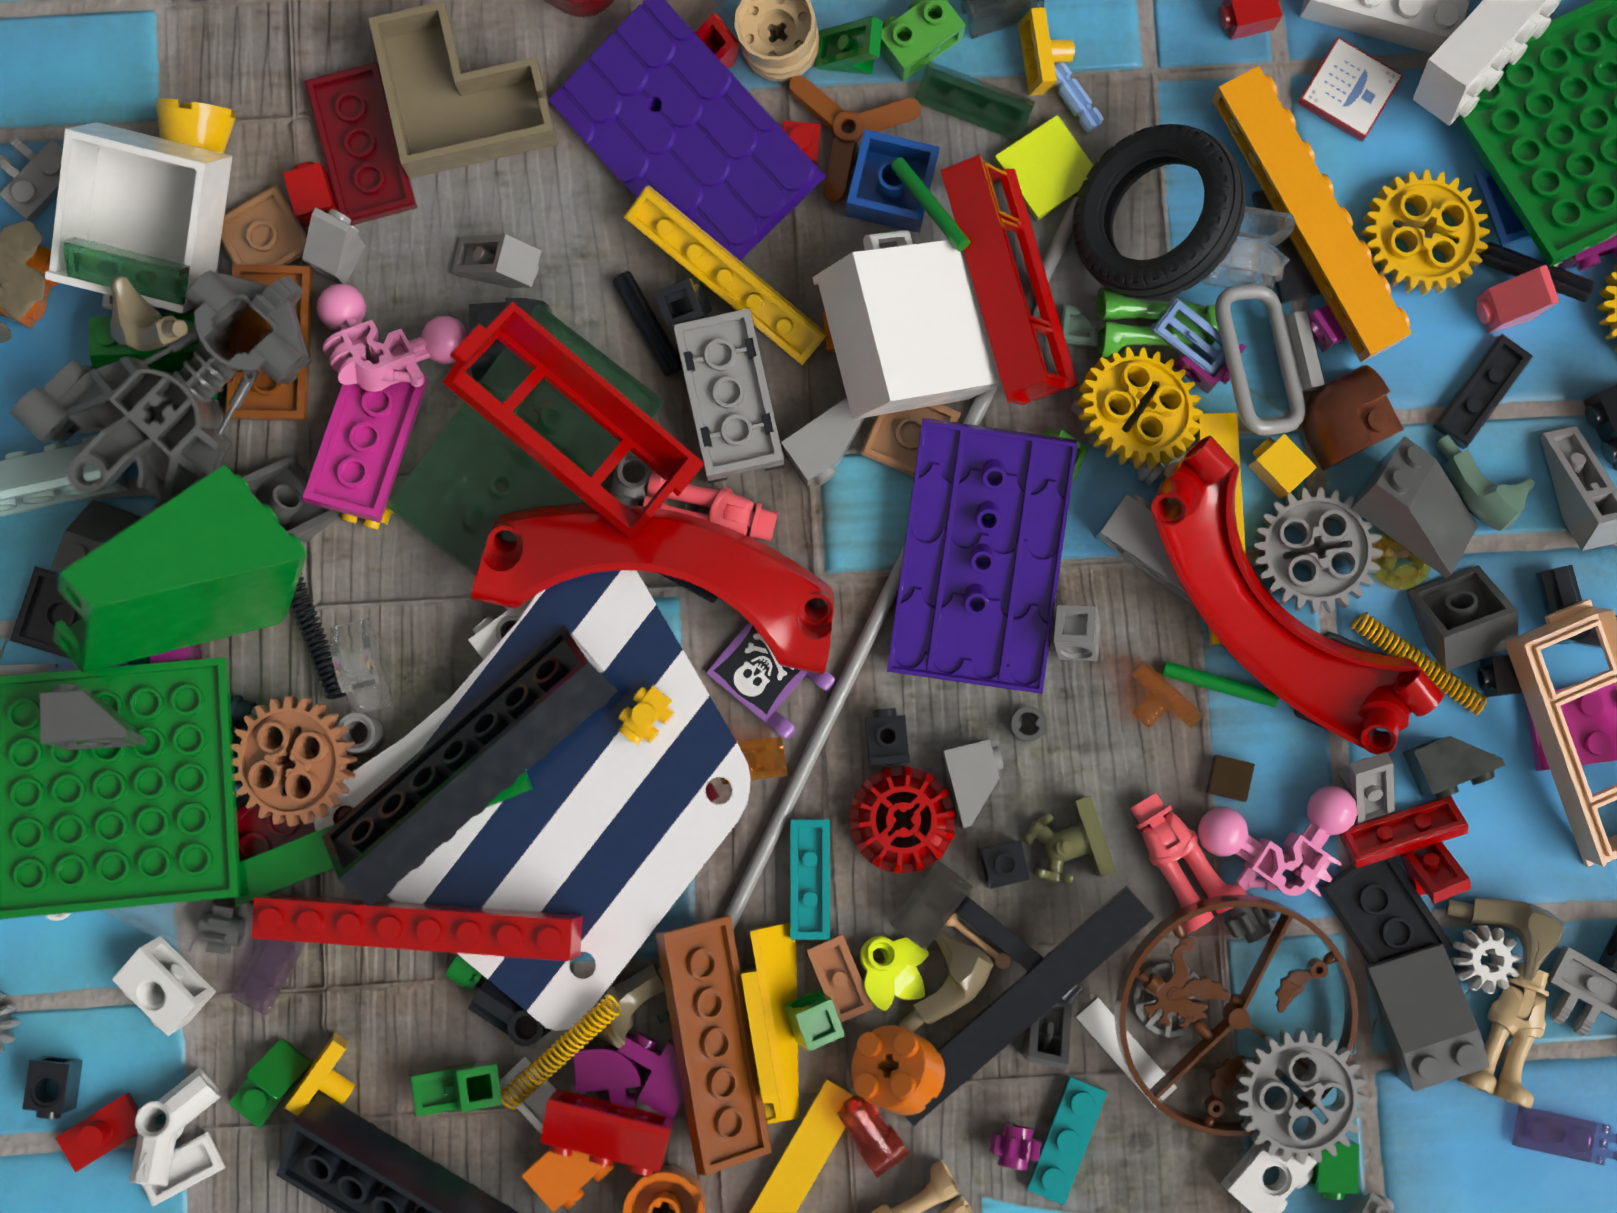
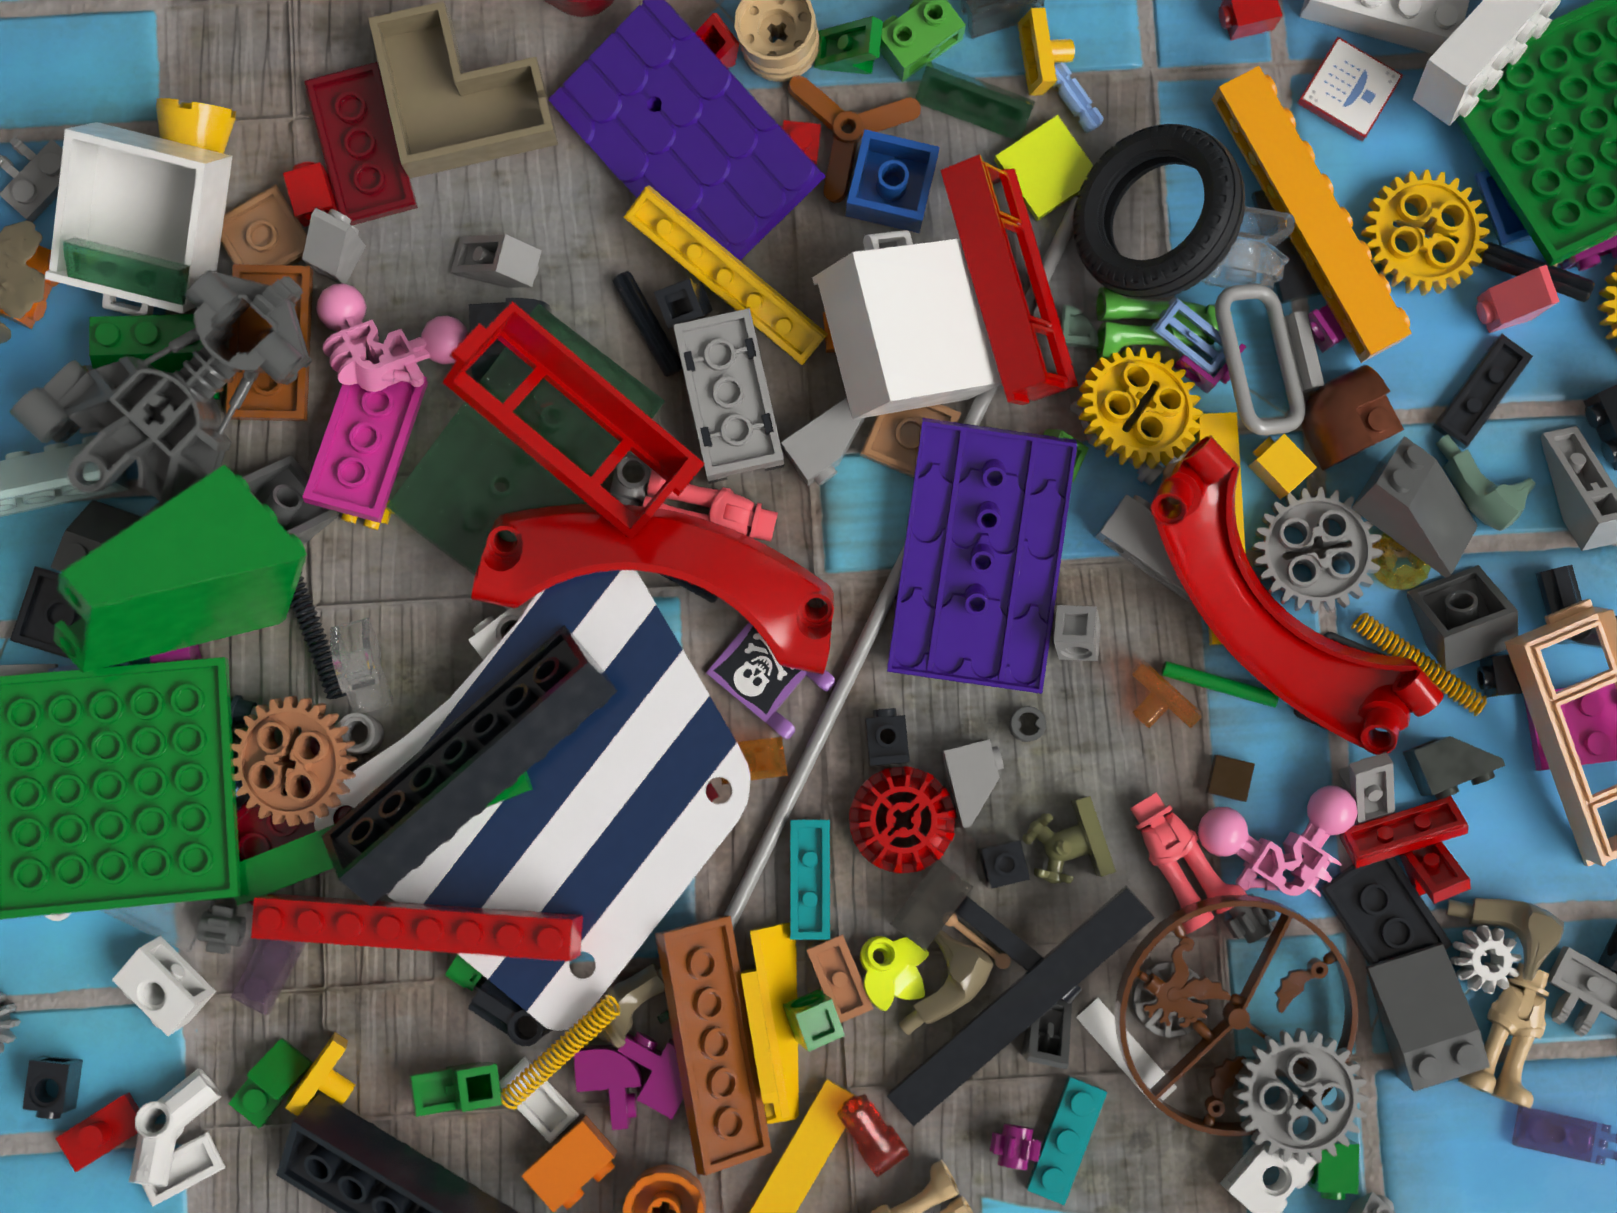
dark grey slope [40,684,146,751] -> none
dark tan animal [110,276,188,351] -> none
red slope [540,1089,674,1176] -> none
yellow piece [618,685,674,745] -> none
orange brick [851,1025,945,1116] -> none
green bar [891,157,970,251] -> none

